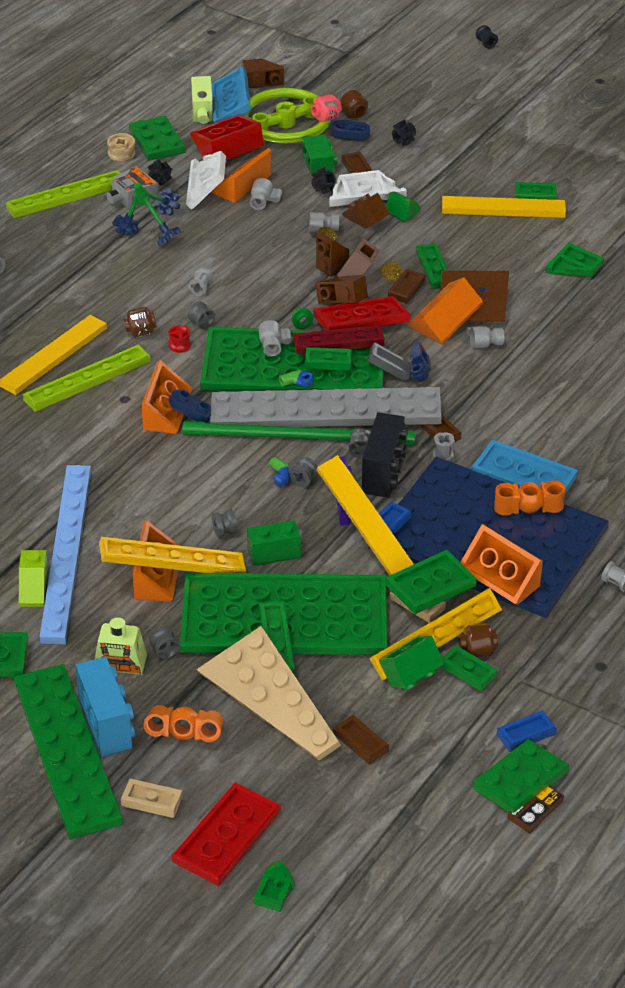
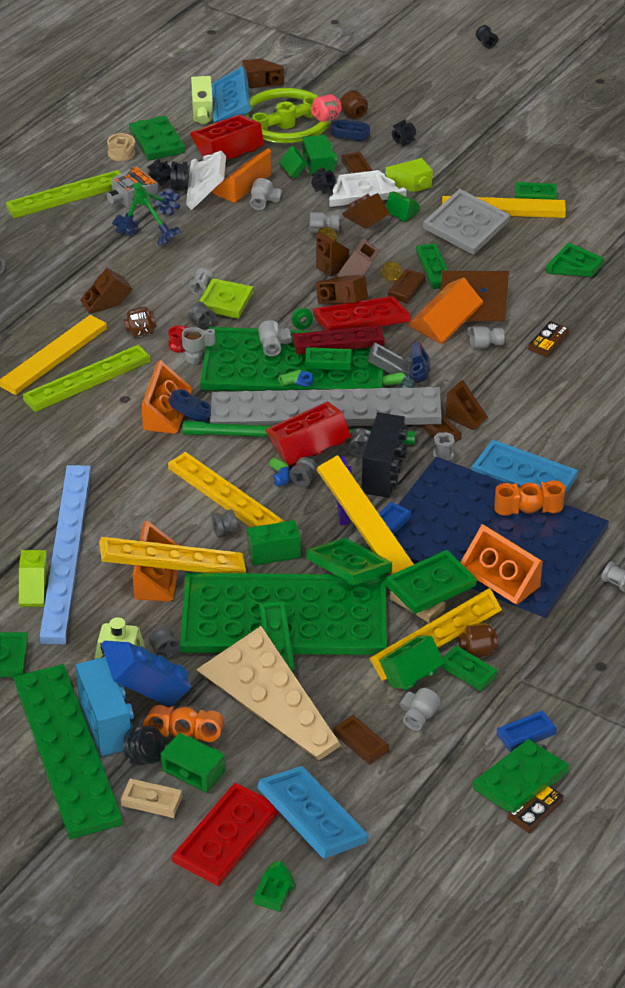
none -> reddish brown slope [80,267,133,313]
none -> blue slope [101,640,192,707]
none -> black wheel [123,726,165,765]
none -> green brick [161,732,225,793]
none -> yellow tile [168,452,284,527]
none -> black wheel [171,161,189,190]
none -> light grey piece [182,327,215,364]
none -> lime plate [199,278,253,318]
none -> dark azure plate [257,766,369,859]
none -> red slope [265,401,351,466]
none -> green tile [279,146,308,179]
none -> green plate [306,537,392,585]
none -> bright green arm [383,372,415,388]
none -> lime slope [385,158,433,192]
none -> light grey piece [399,688,441,731]
none -> light grey plate [423,189,510,255]
none -> reddish brown slope [445,380,488,430]
none -> tile [528,321,569,357]

